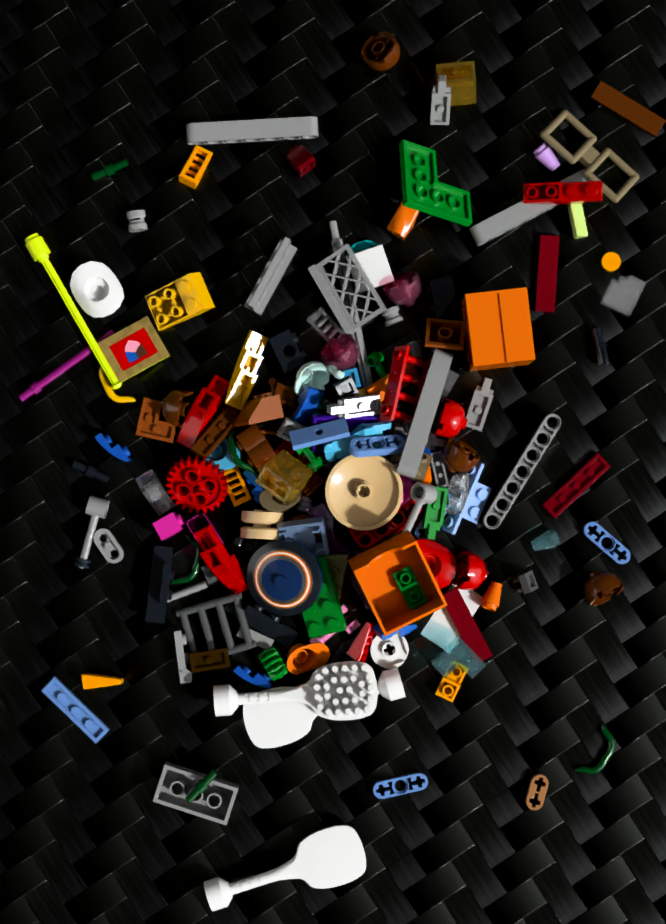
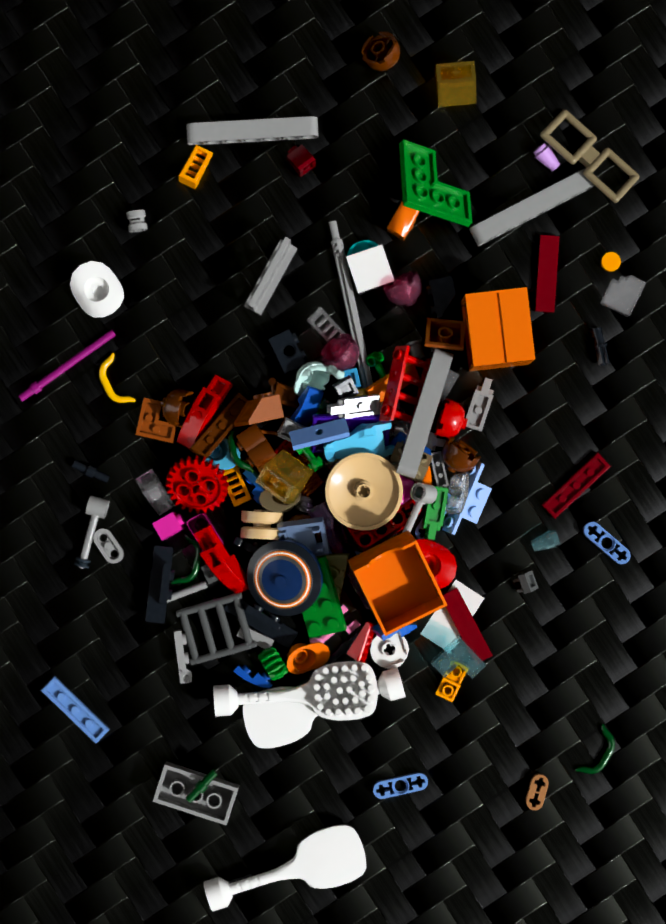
flag [24,233,170,389] -> none
light orange slope [81,673,124,690] -> none
dark green bar [91,158,129,181] -> none
blue slope [95,433,131,462] -> none
yellow slope [144,272,215,331] -> none
dark brown panel [189,647,231,673] -> none
yellow slope [224,330,269,411] -> none
light grey fence [308,244,387,334] -> none
medium blue beam [349,435,405,457] -> none
light grey wheel [381,306,403,327] -> none
green slope [392,566,427,610] -> none
light grey hinge [430,75,451,125] -> none
red cylinder [452,551,487,590] -> none
orange cone [481,581,502,611] -> none
light grey beam [482,414,561,529] -> none
red slope [523,181,603,204] -> none
yellowish green slope [567,204,588,239] -> none
reddish brown cylinder [584,570,624,606] -> none
reddish brown tile [591,81,666,137] -> none

